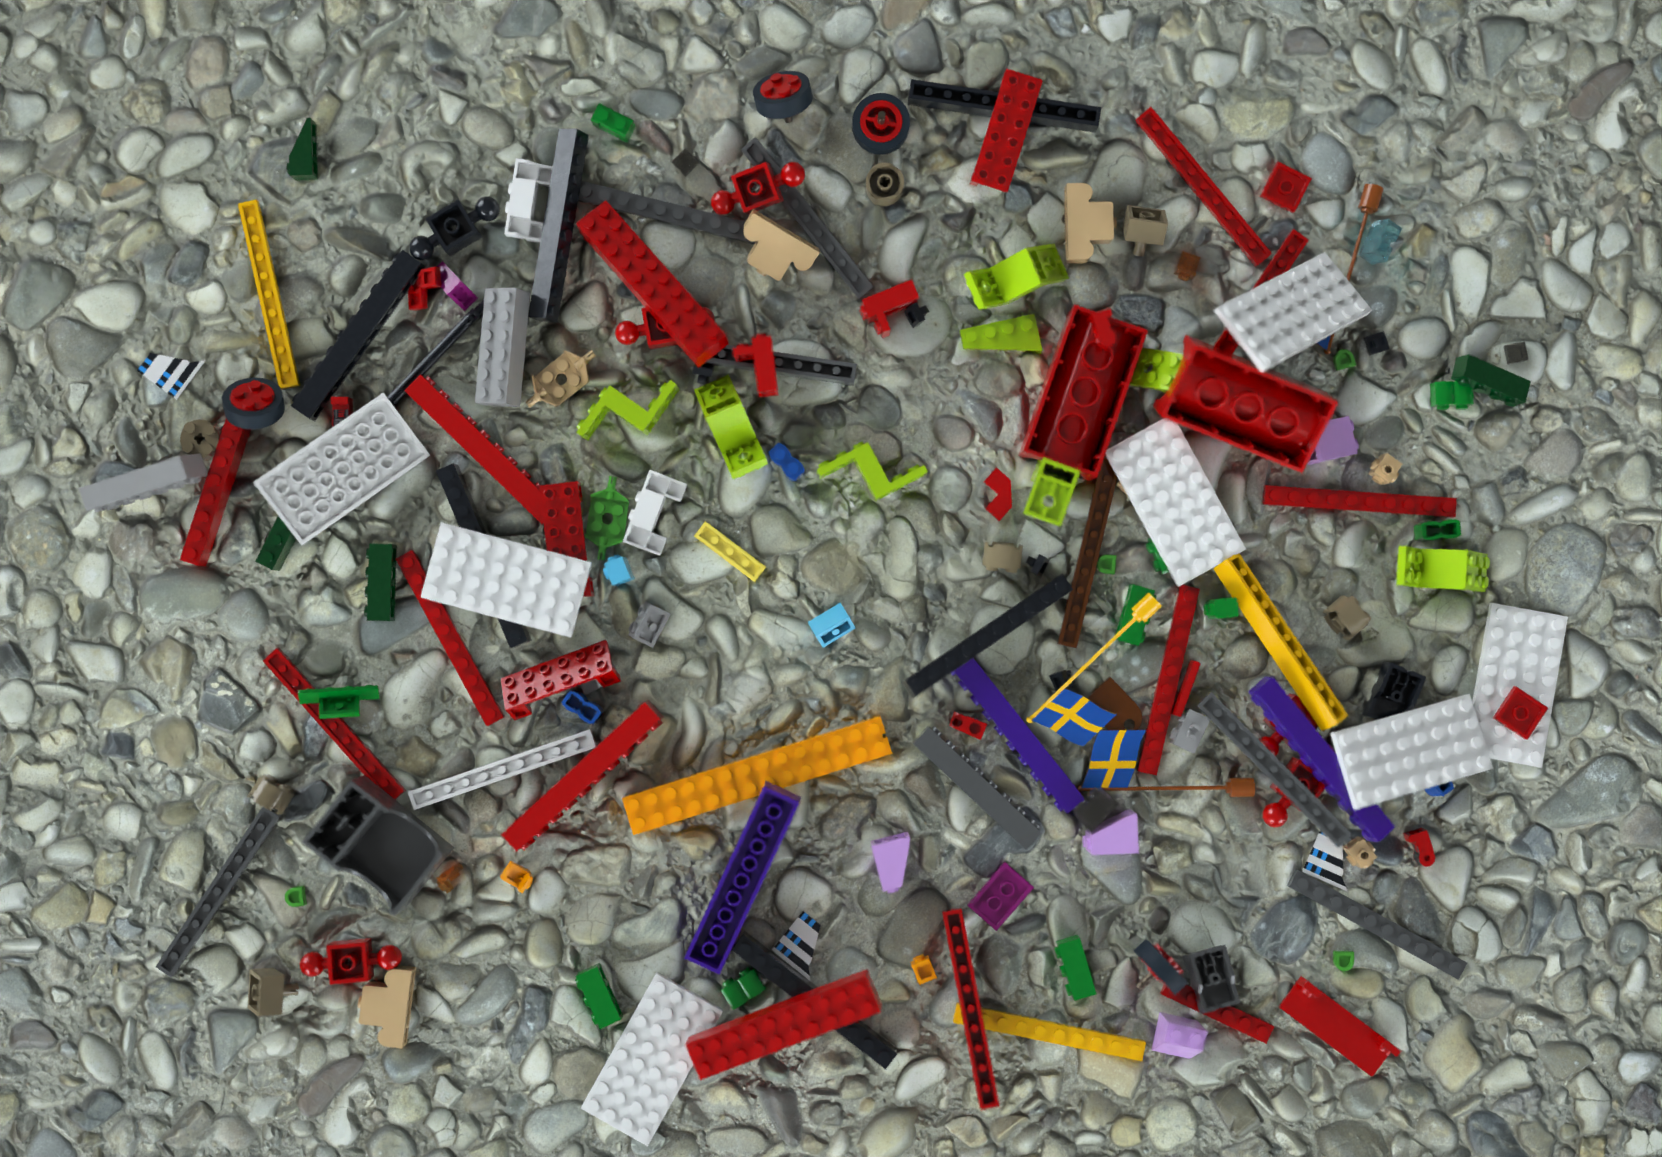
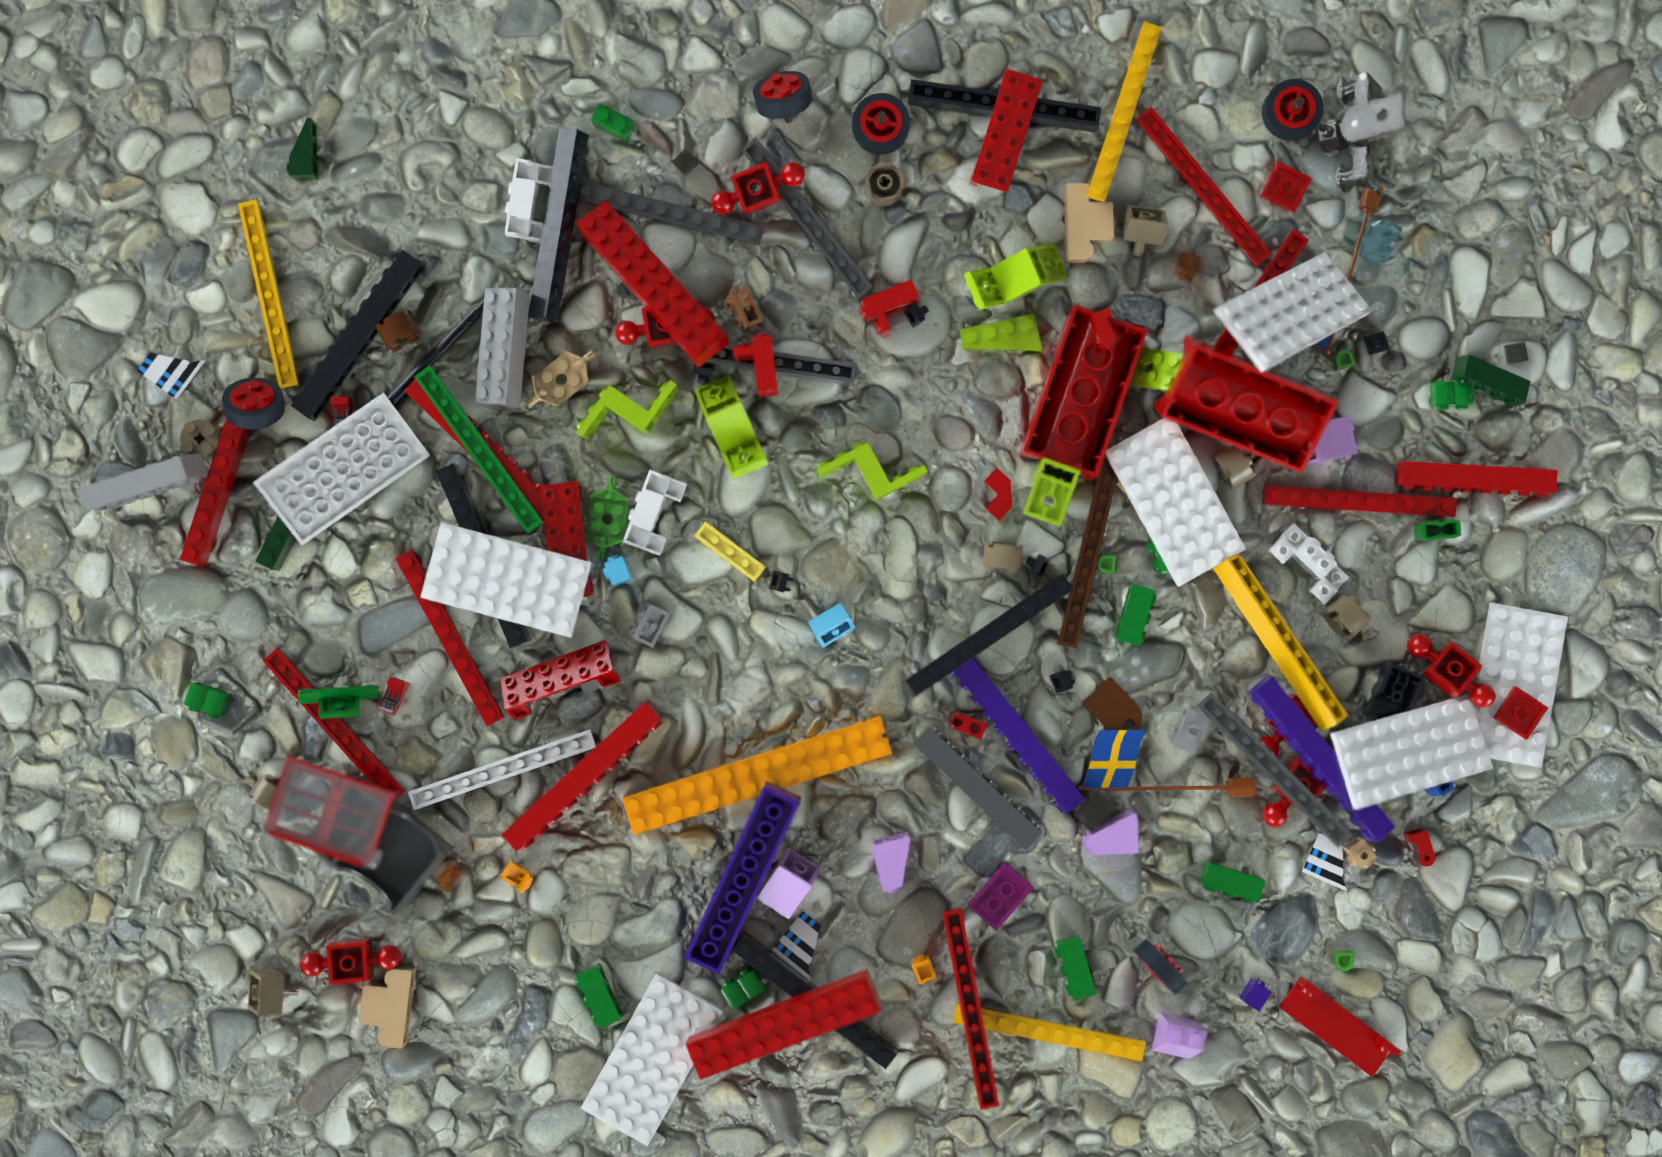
dark grey plate [155,807,282,977] -> none
bright green tile [285,885,307,907] -> none
dark green brick [364,544,397,621] -> none
red tile [408,266,441,311] -> none
black brick [409,196,500,260] -> none
magenta bracket [437,261,478,311] -> none
blue brick [562,690,604,724] -> none
tan brick [744,209,820,281] -> none
blue brick [769,443,805,482] -> none
flag [1026,593,1162,746] -> none
red plate [1137,585,1200,776] -> none
red plate [1160,984,1274,1044] -> none
red tile [1171,660,1201,717] -> none
dark grey piece [1182,945,1241,1013] -> none
green brick [1203,597,1239,619] -> none
dark grey plate [1287,869,1467,980] -> none
tan brick [1368,453,1403,485] -> none
lime bracket [1396,546,1490,592] -> none
none -> green brick [184,682,232,718]
none -> clear door [260,756,396,870]
none -> reddish brown brick [376,310,422,353]
none -> red leg [379,677,410,716]
none -> green plate [414,365,544,533]
none -> medium nougat brick [725,285,764,333]
none -> lavender slope [757,847,820,919]
none -> black tile [769,570,793,593]
none -> yellow plate [1086,21,1162,202]
none -> green brick [1199,861,1266,904]
none -> dark tan brick [1212,445,1256,489]
none -> dark purple brick [1239,978,1272,1012]
none -> wheel [1262,79,1324,141]
none -> white bracket [1268,524,1349,605]
none -> clear smoke piece [1318,72,1405,196]
none -> red brick [1396,461,1558,497]
none -> red brick [1407,634,1496,708]

